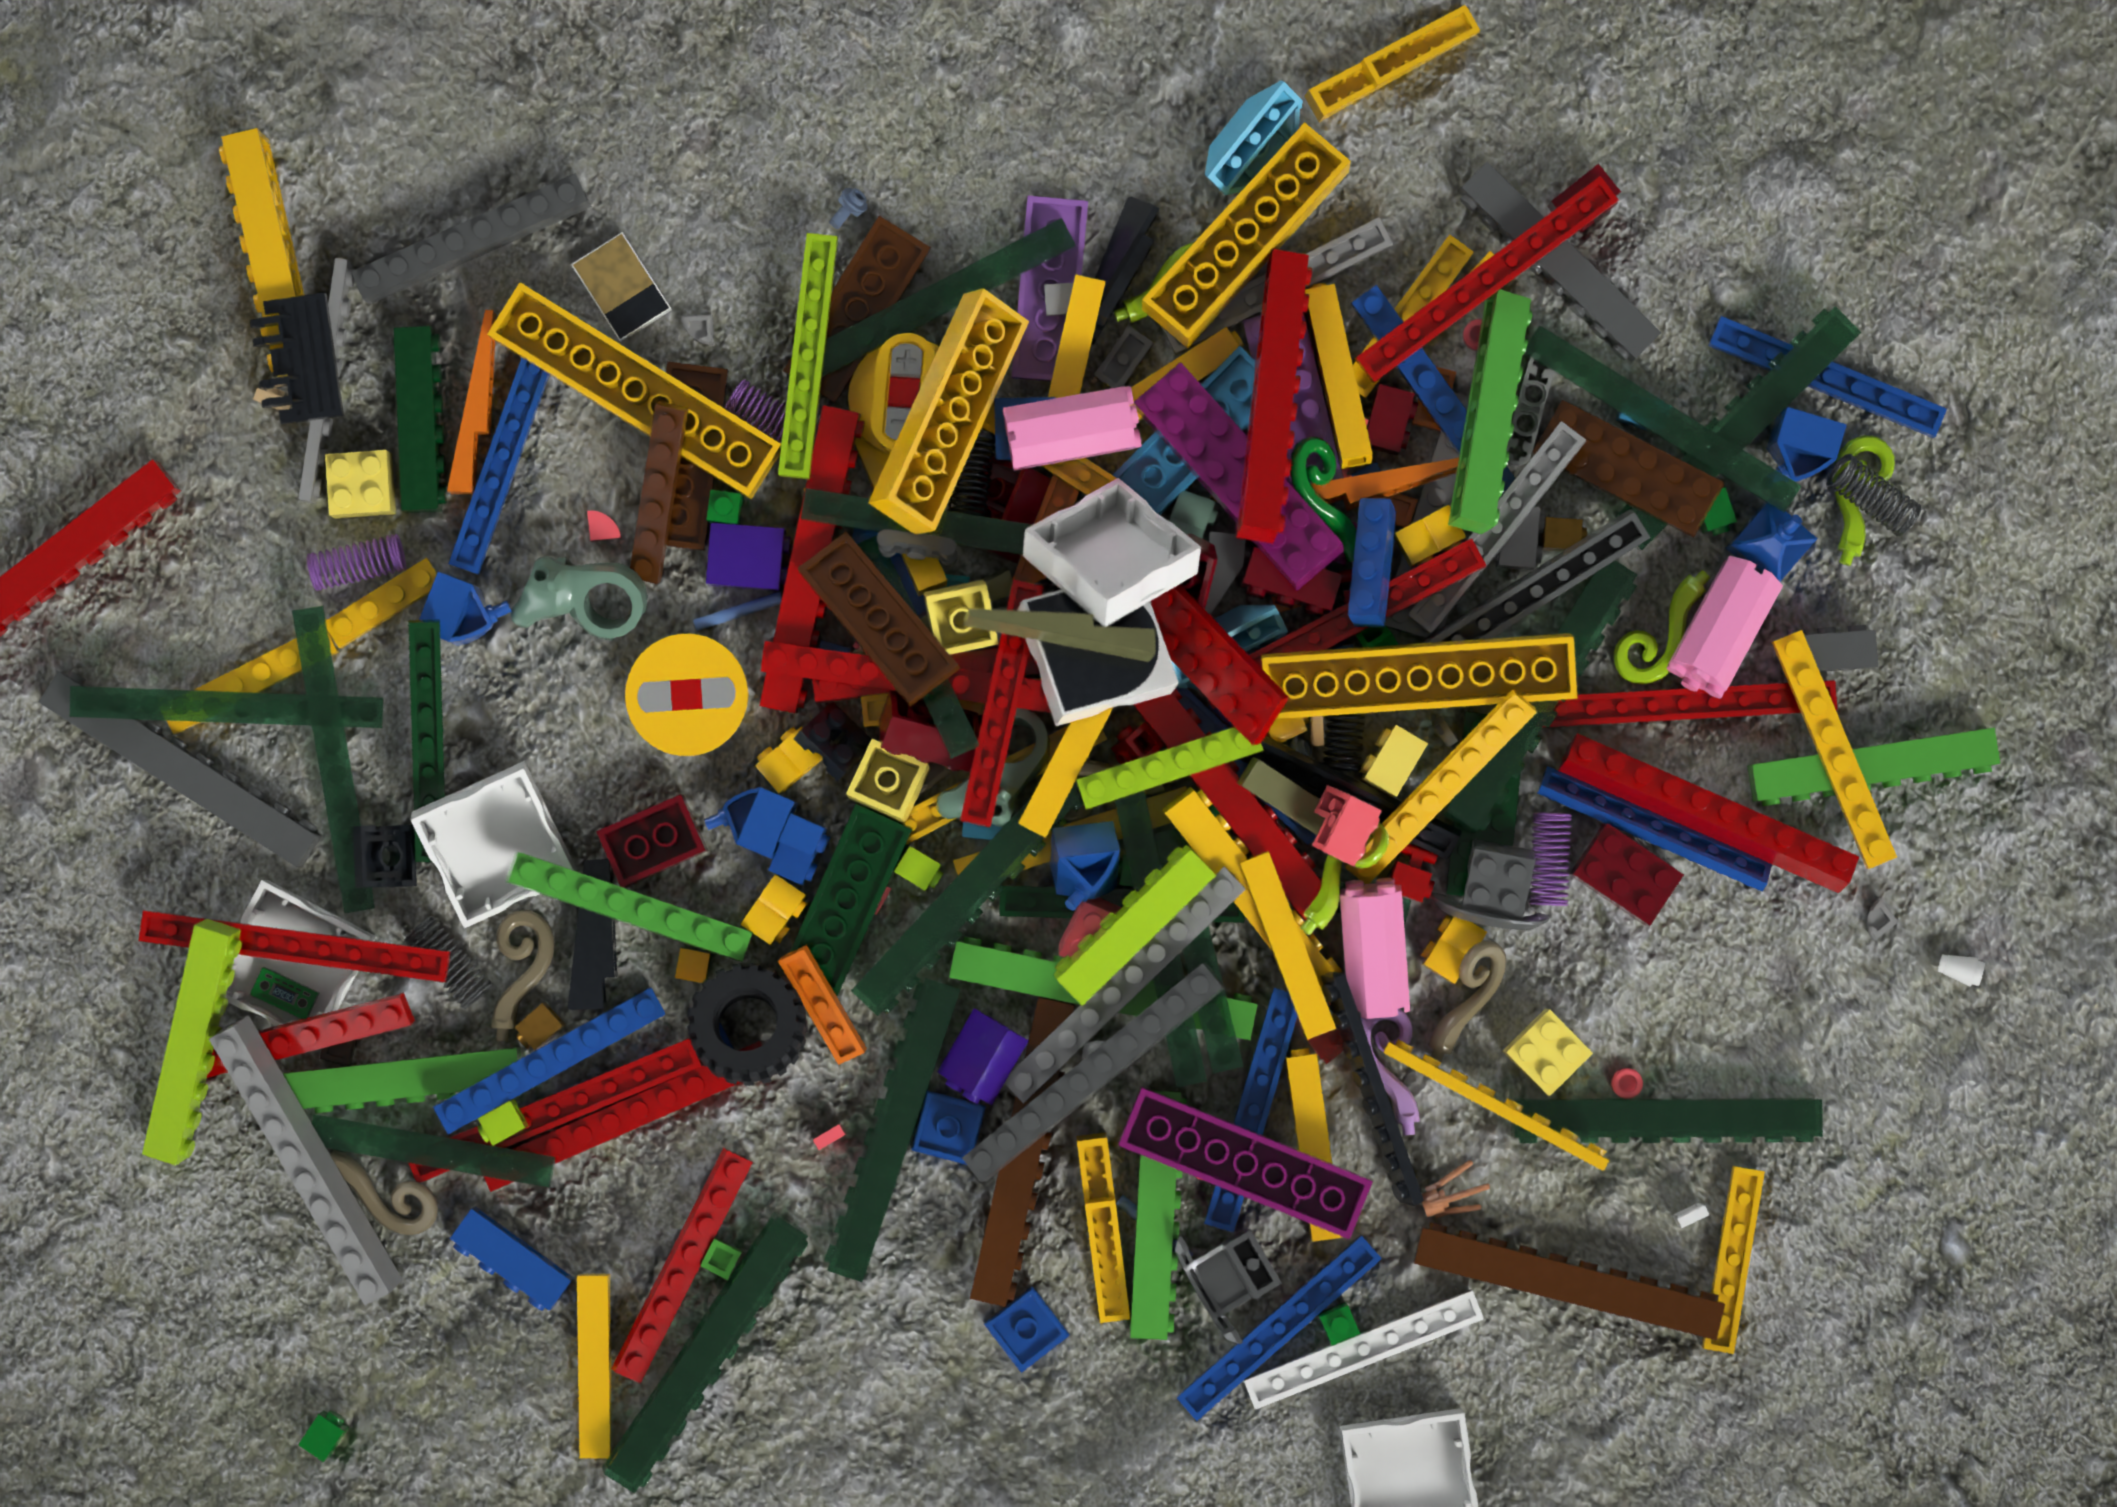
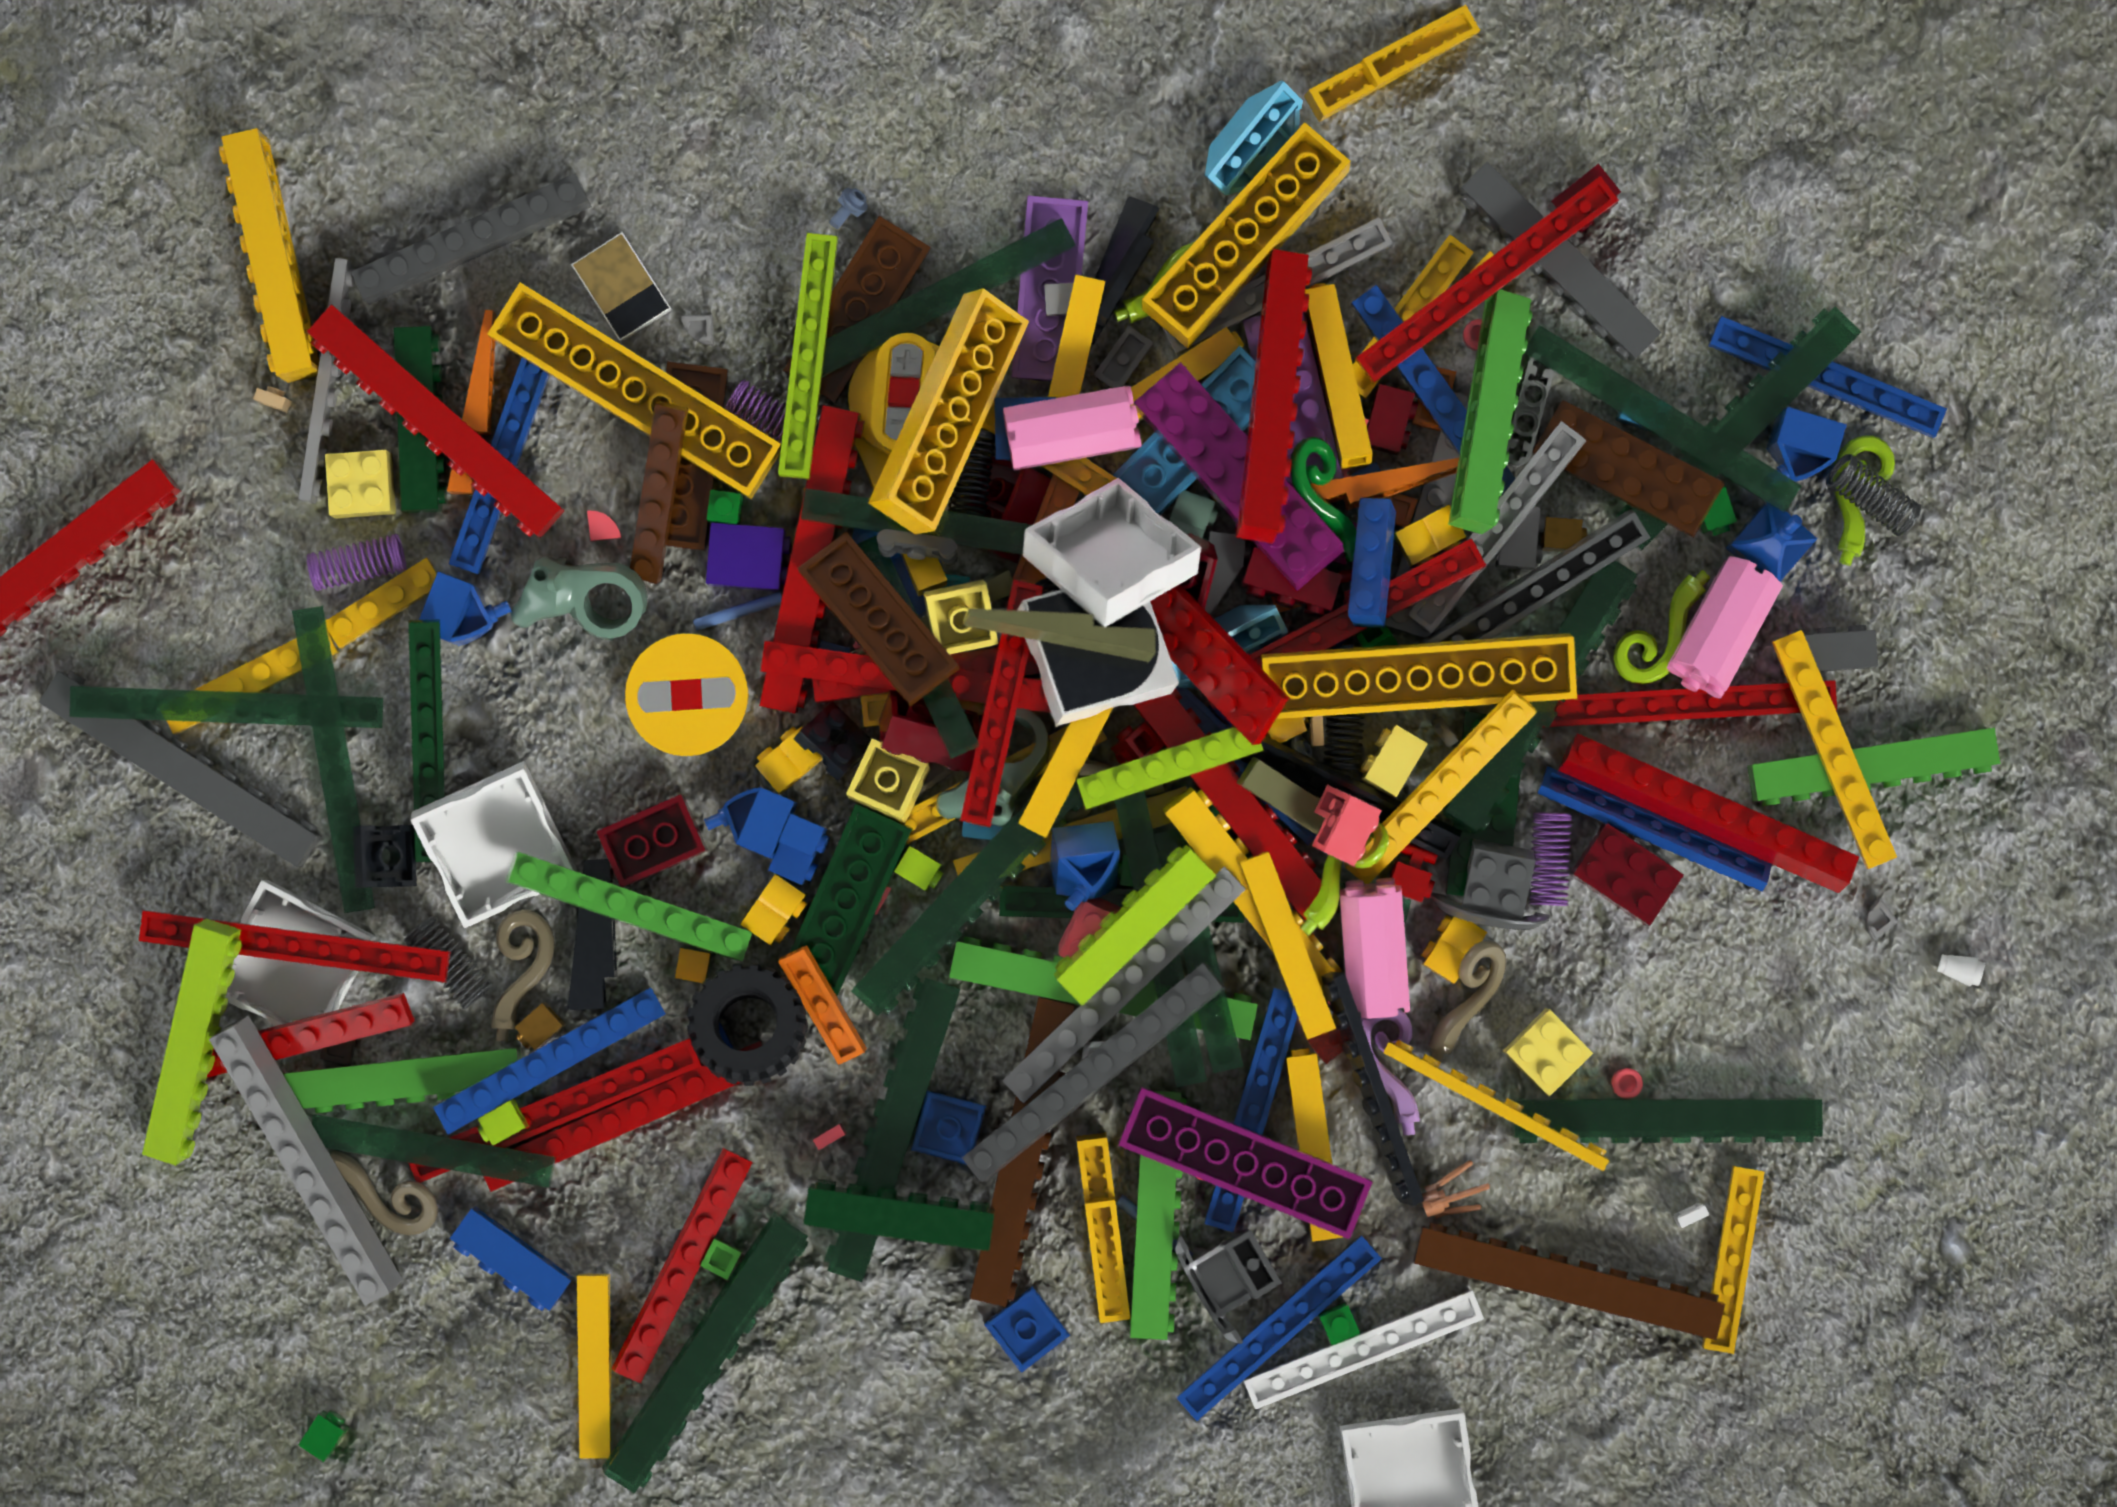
black hinge [250,293,344,424] -> none
green tile [250,967,320,1019] -> none
dark purple brick [937,1008,1029,1105] -> none
none -> red brick [307,304,565,538]
none -> dark green brick [803,1179,995,1251]

